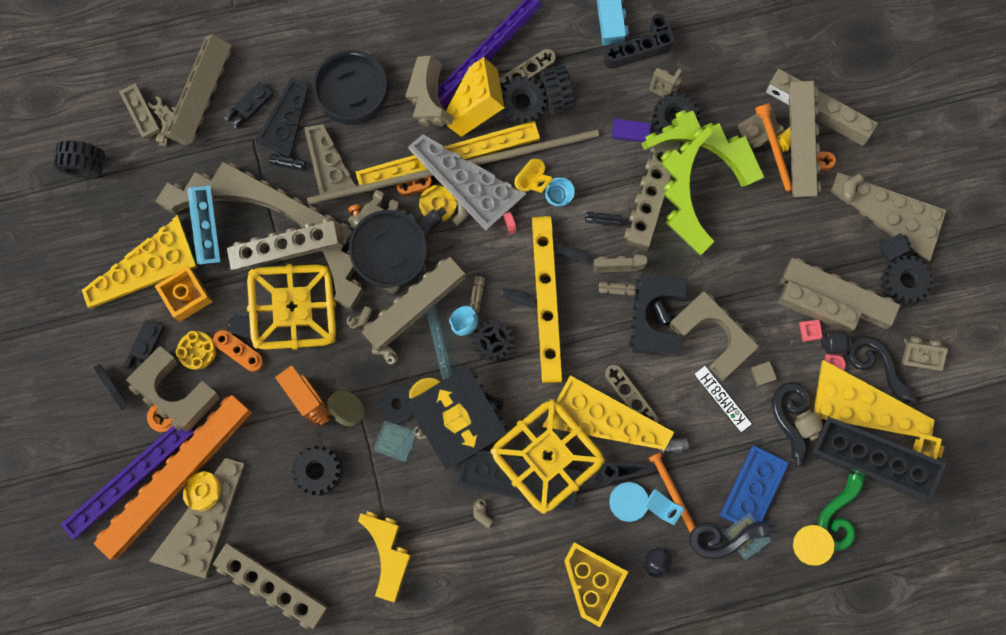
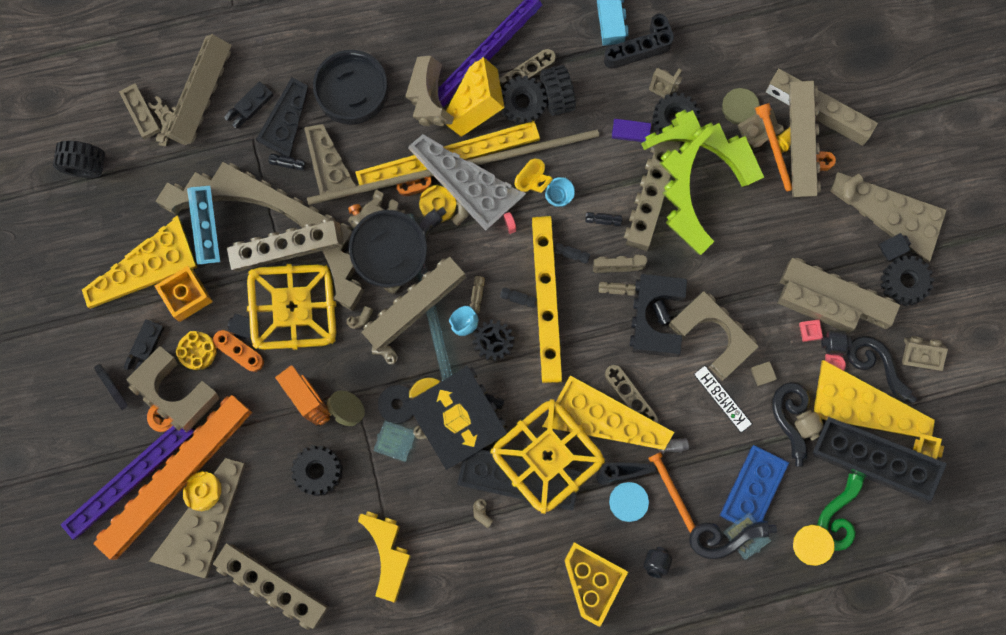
medium azure bracket [644,489,684,525] -> none
none -> olive tile [721,88,760,125]

